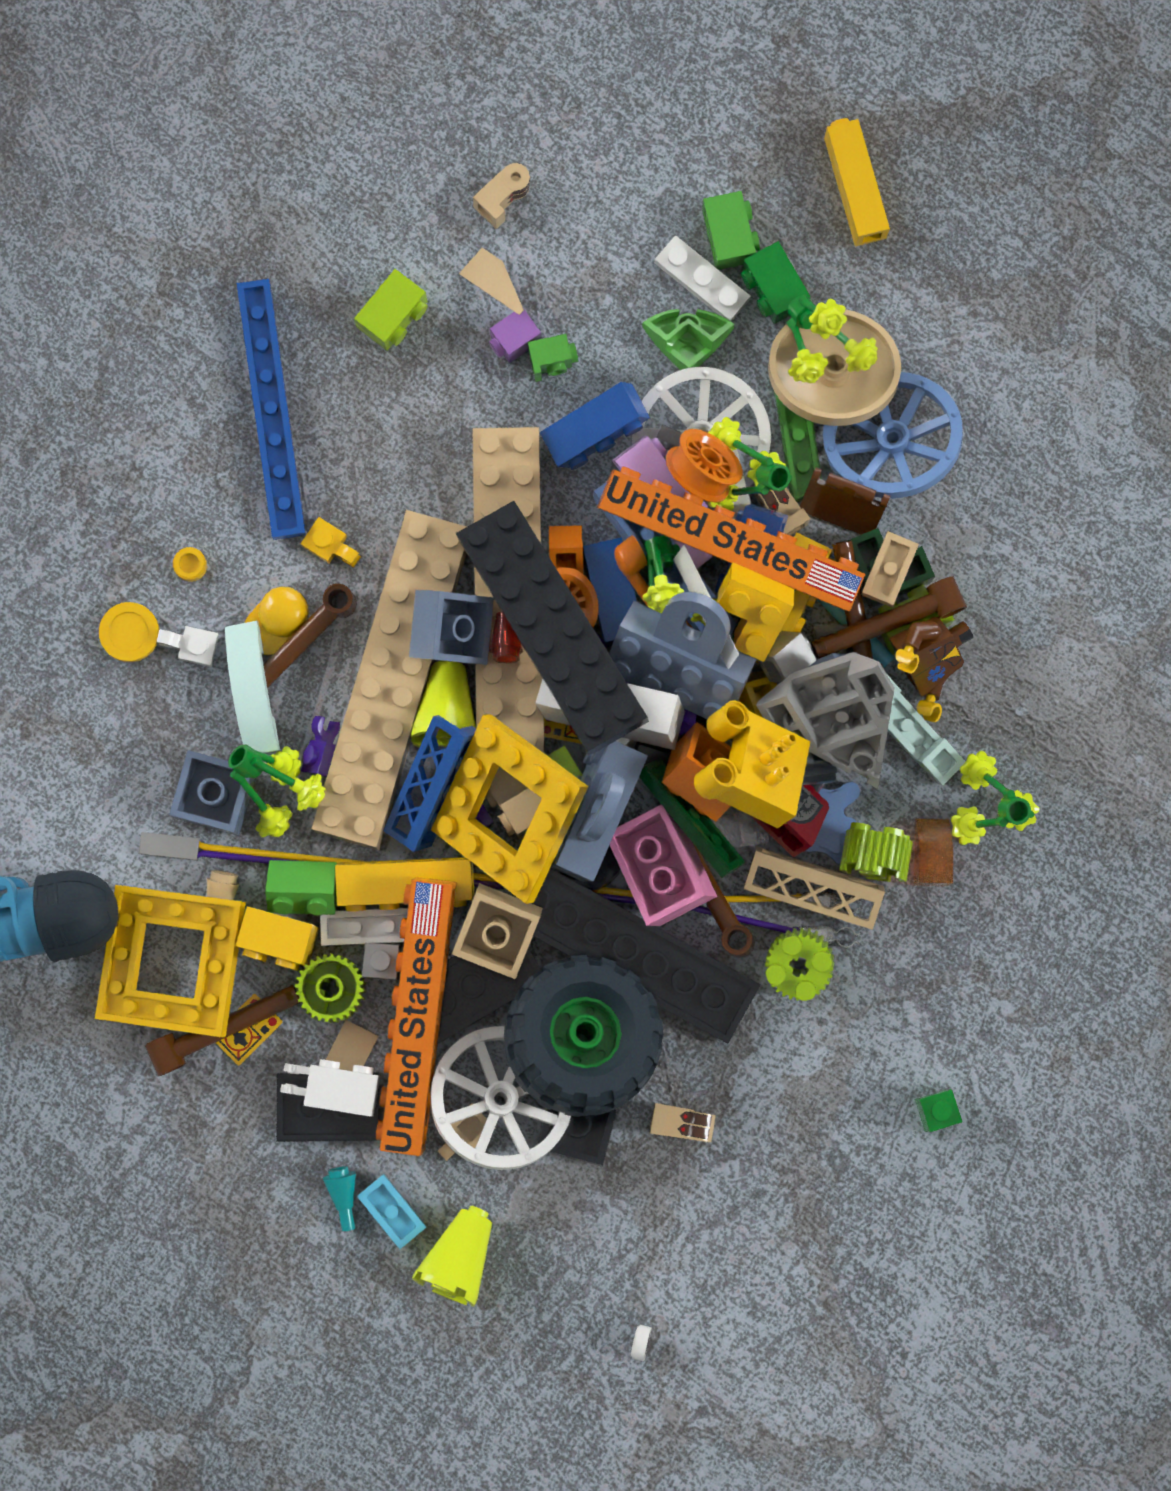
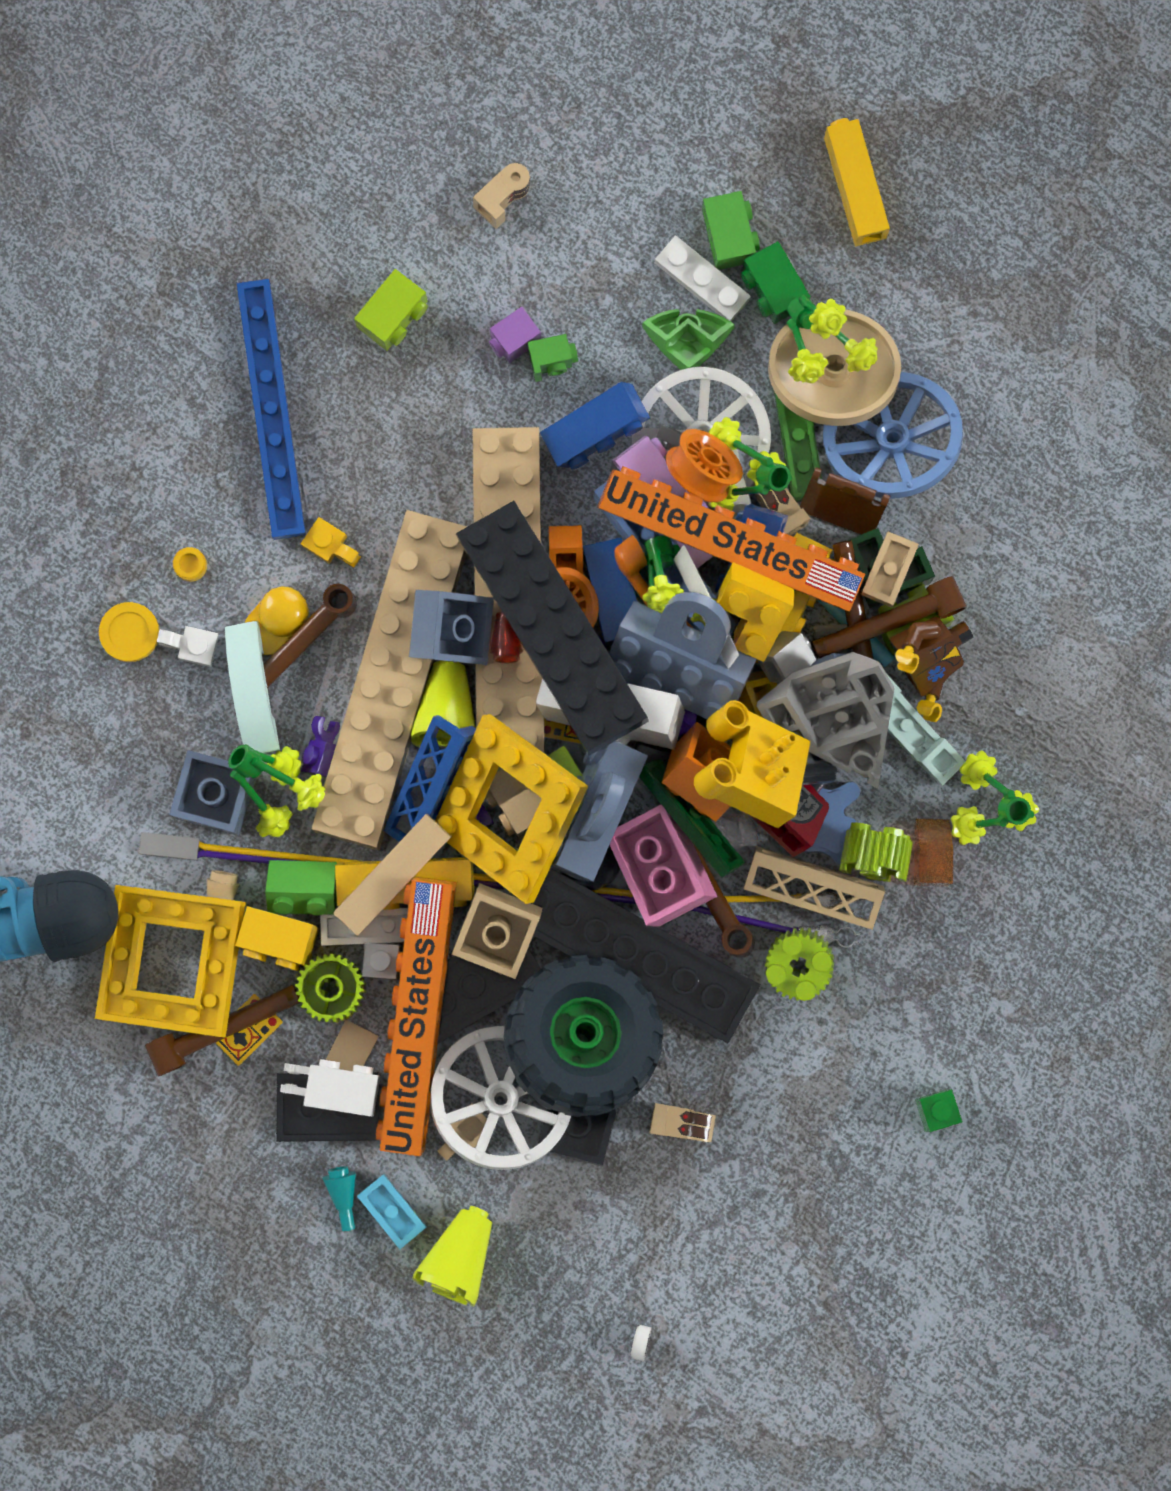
tan sticker [459,248,524,315] -> none
none -> tan tile [333,813,452,936]

